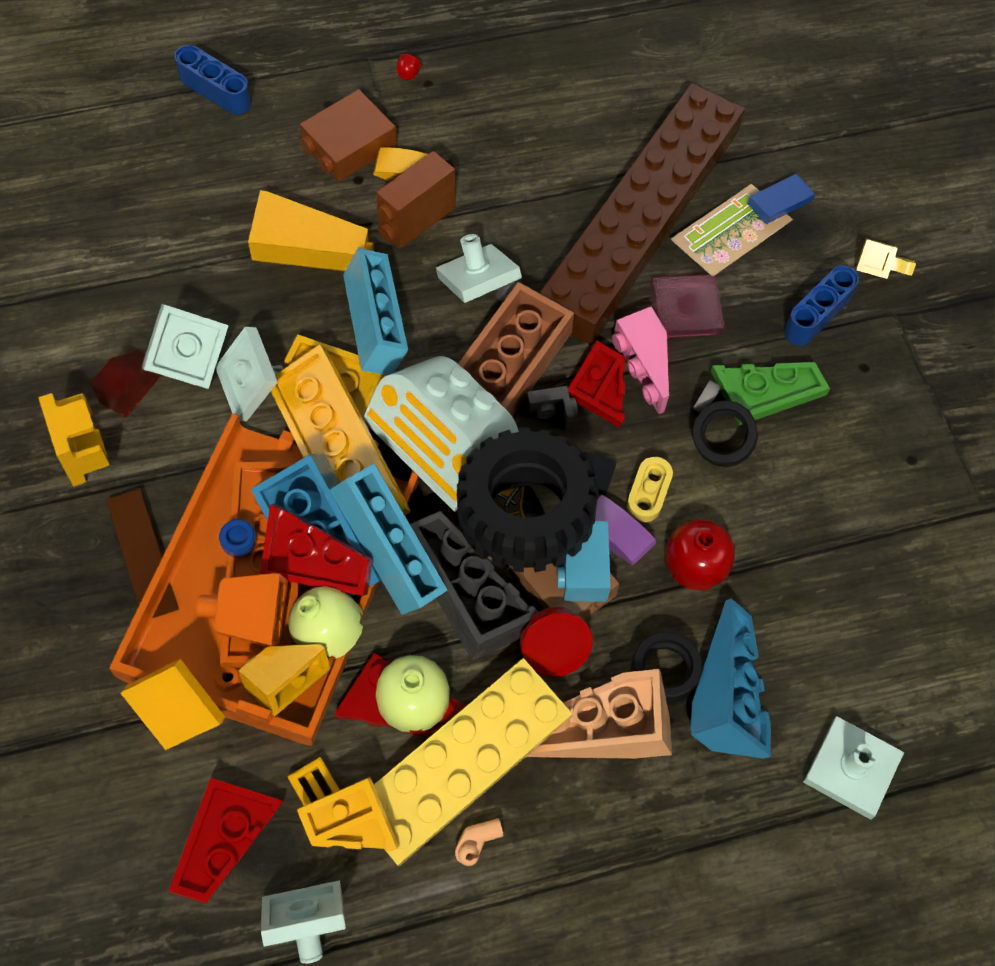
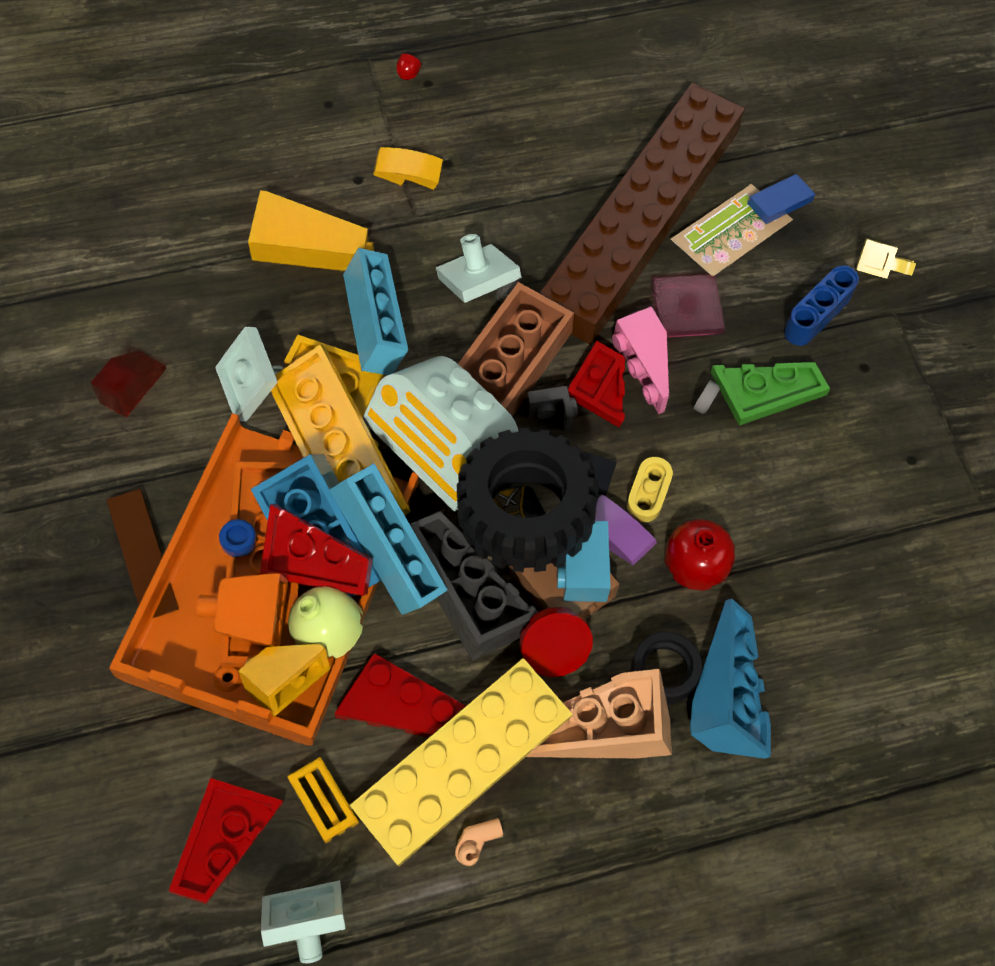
yellow panel [38,393,109,487] -> none
yellow tile [120,659,225,750] -> none
light aqua tile [142,304,229,389] -> none
blue beam [174,45,251,114] -> none
yellow wing [297,777,399,851] -> none
dark orange brick [300,89,397,182] -> none
yellowish green cylinder [375,655,450,732] -> none
dark orange brick [376,151,455,249] -> none
black tyre [692,400,758,467] -> none
light aqua tile [803,716,904,820] -> none

